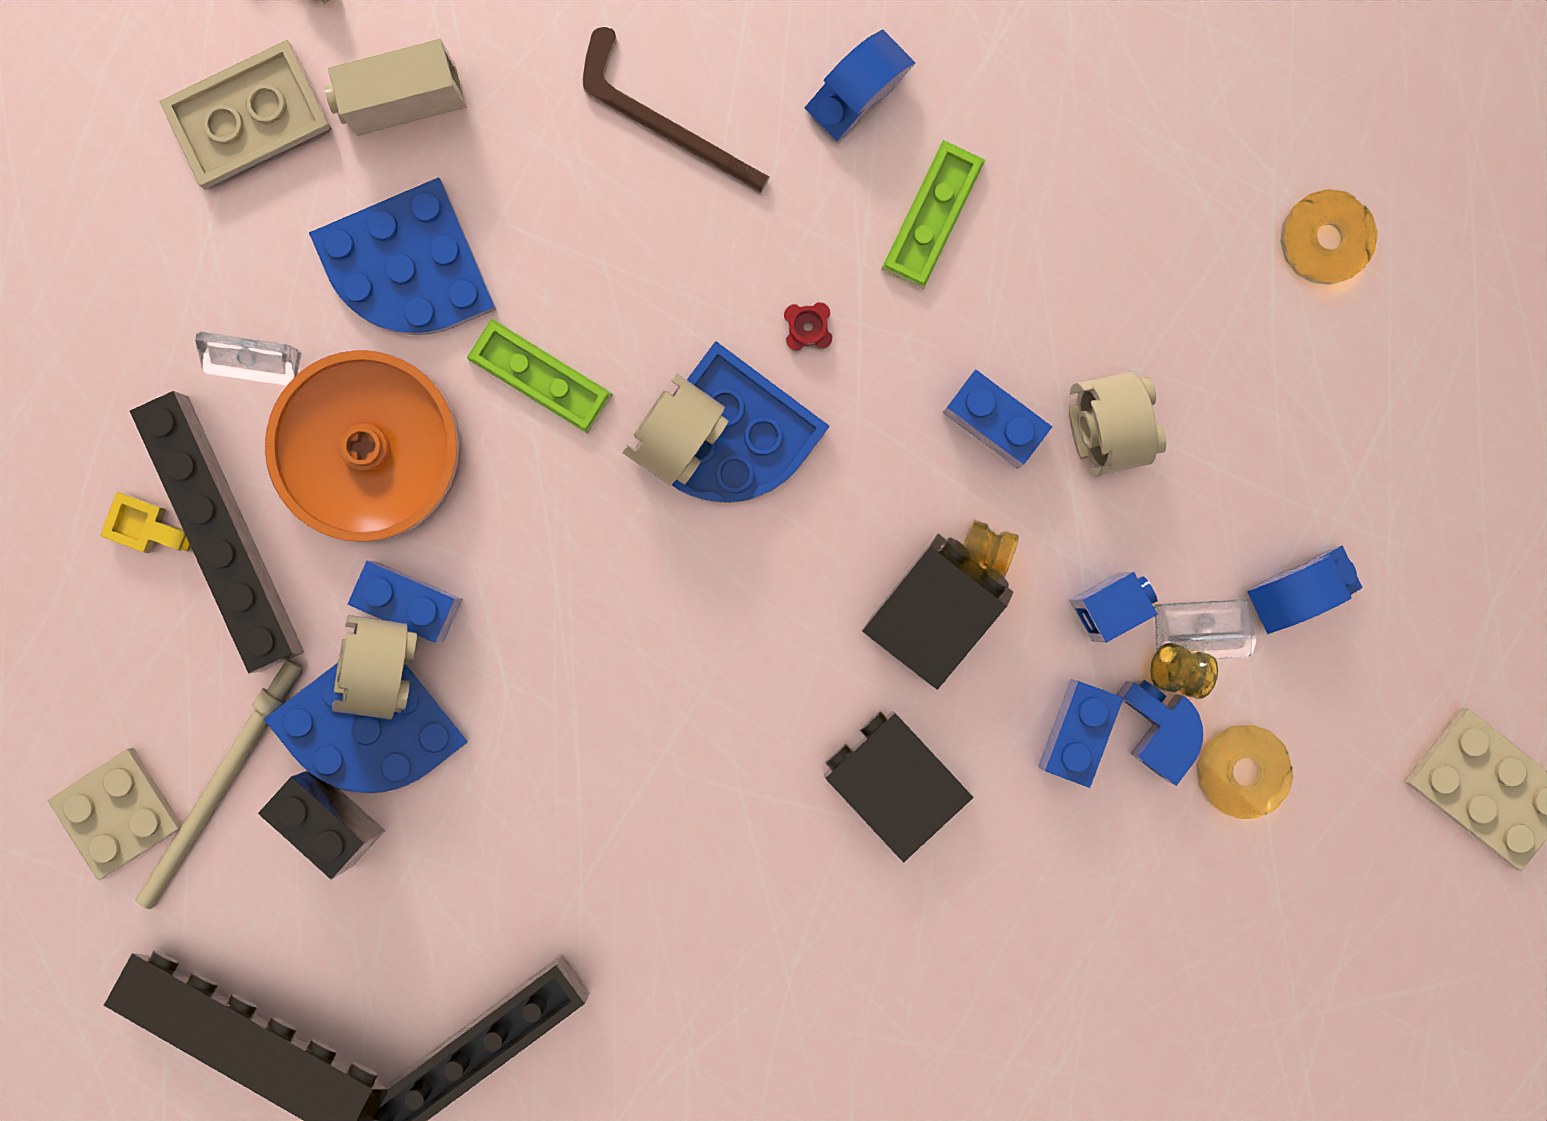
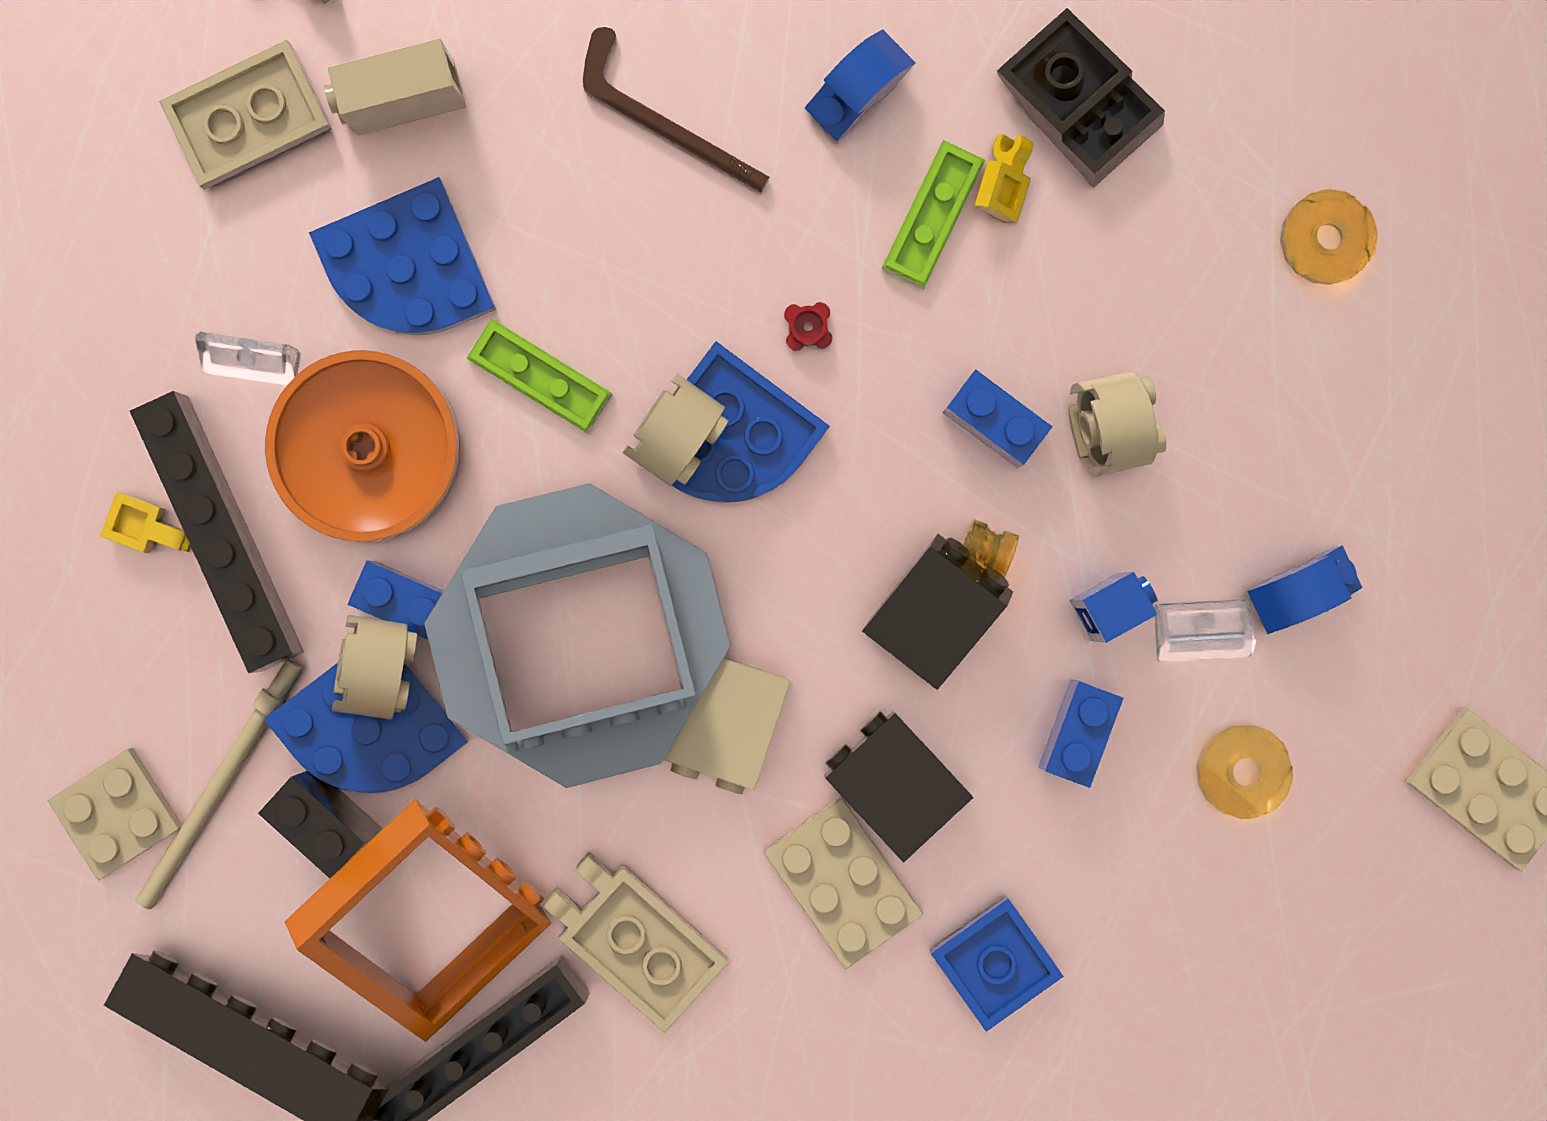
blue brick [1116,679,1203,786] -> none
clear yellow wheel [1150,643,1218,699] -> none
none -> orange window [284,799,552,1042]
none -> light grey hinge [424,483,730,788]
none -> tan tile [543,852,729,1033]
none -> tan brick [663,657,791,794]
none -> tan plate [764,797,923,970]
none -> blue plate [930,896,1064,1032]
none -> yellow plate [974,134,1033,223]
none -> dark brown slope [997,8,1165,187]

